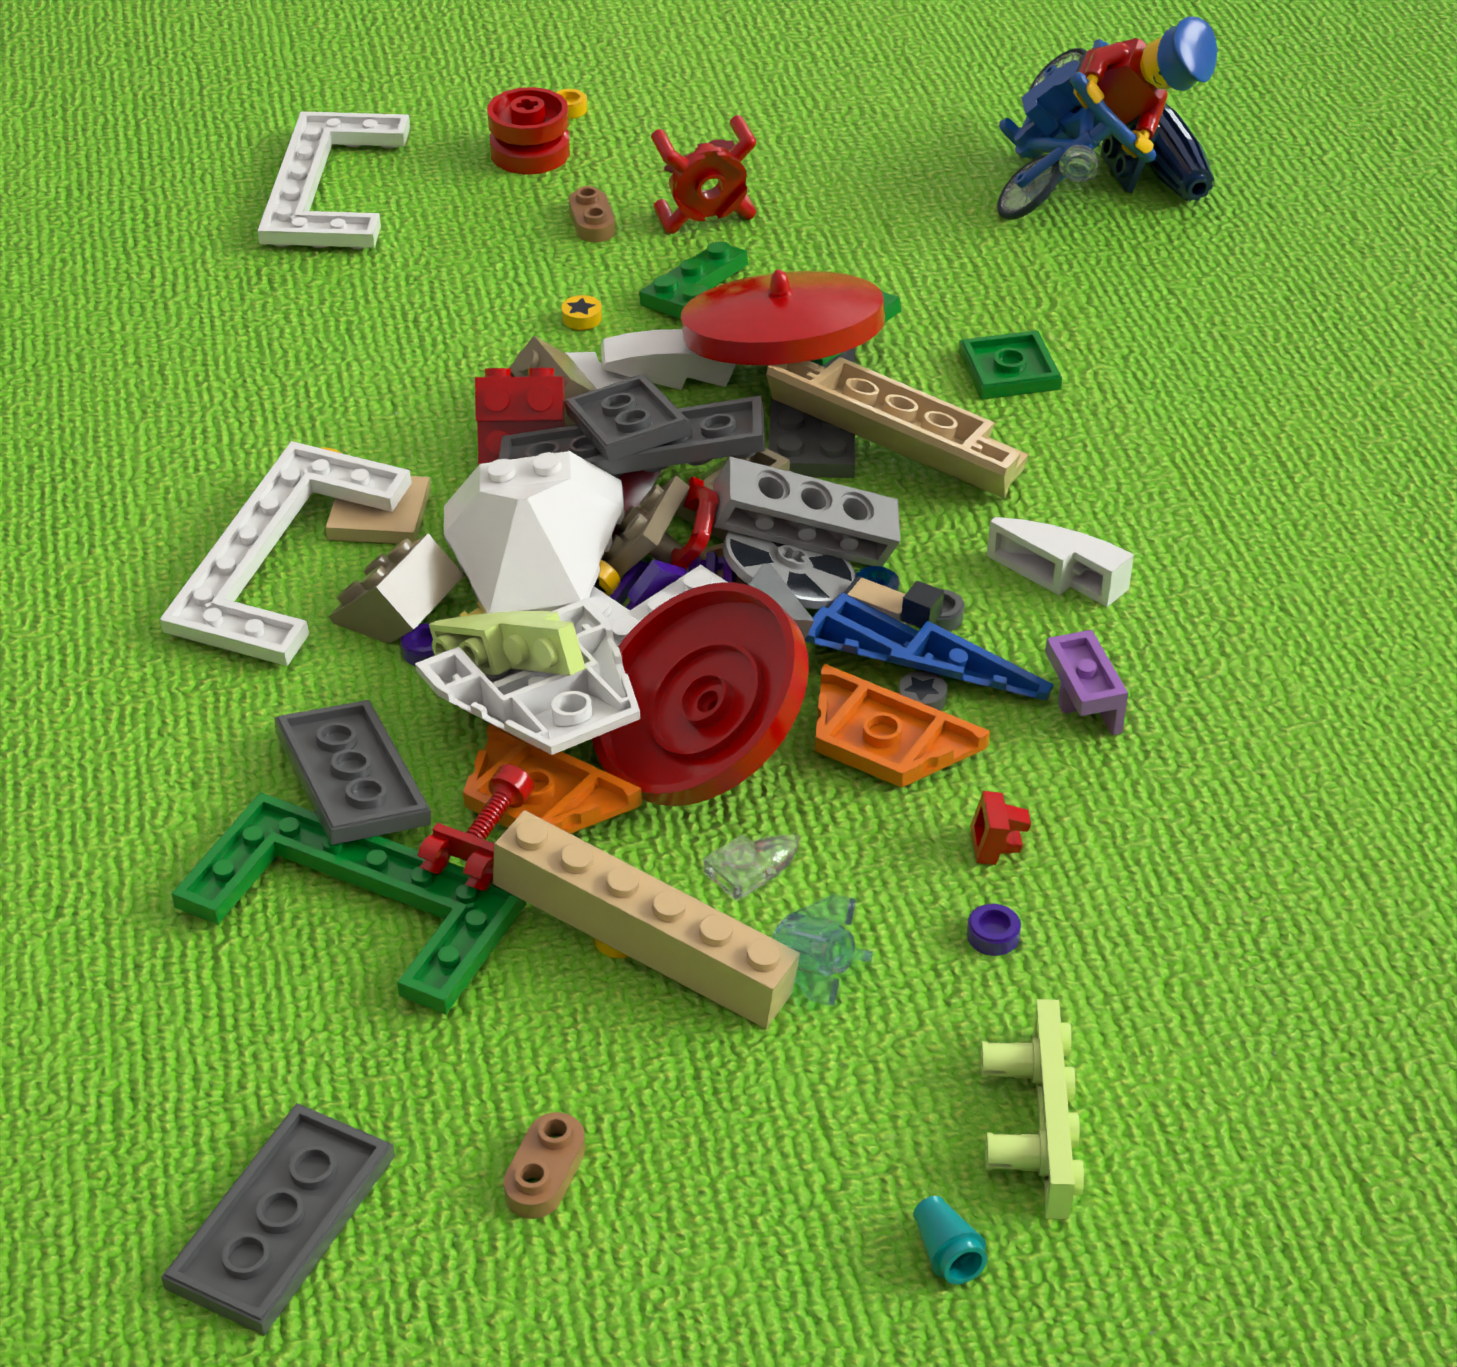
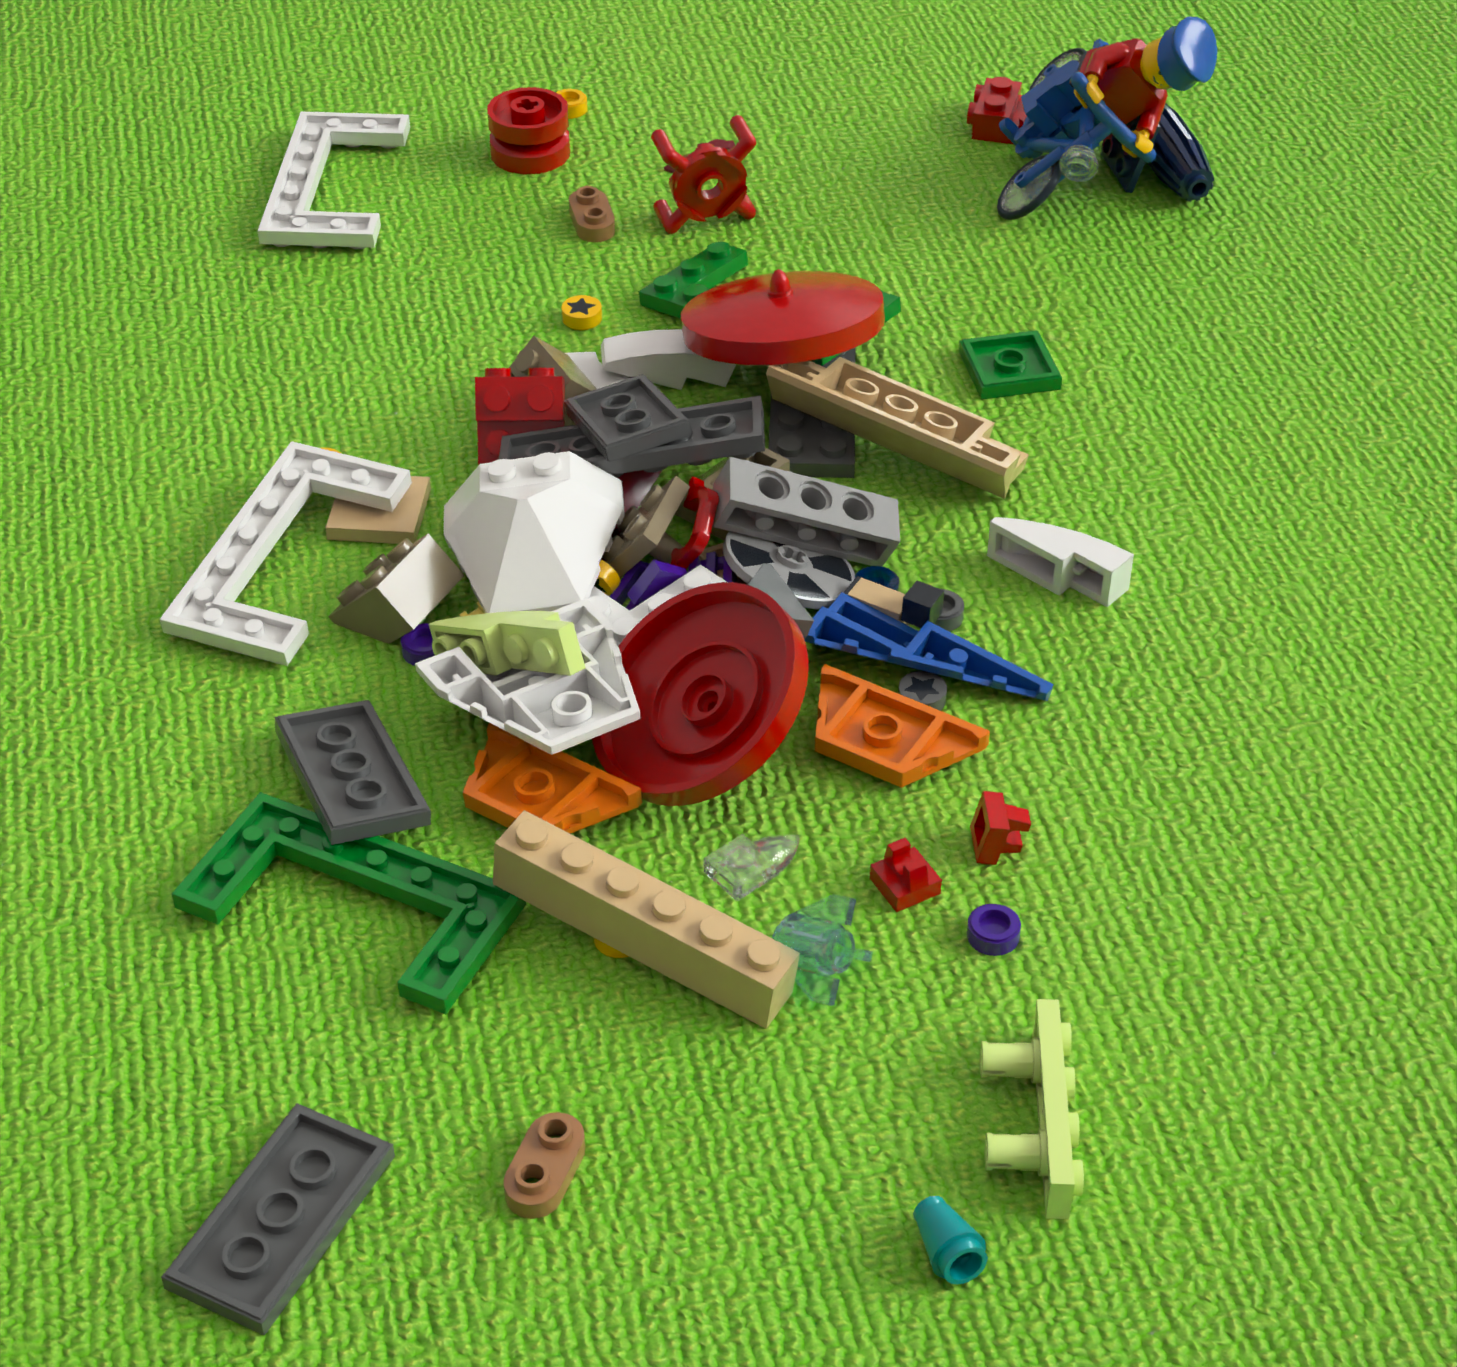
red bar [417,764,534,891] -> none
medium lavender panel [1045,630,1128,735] -> none
none -> red tile [870,838,942,913]
none -> red plate [967,77,1027,145]

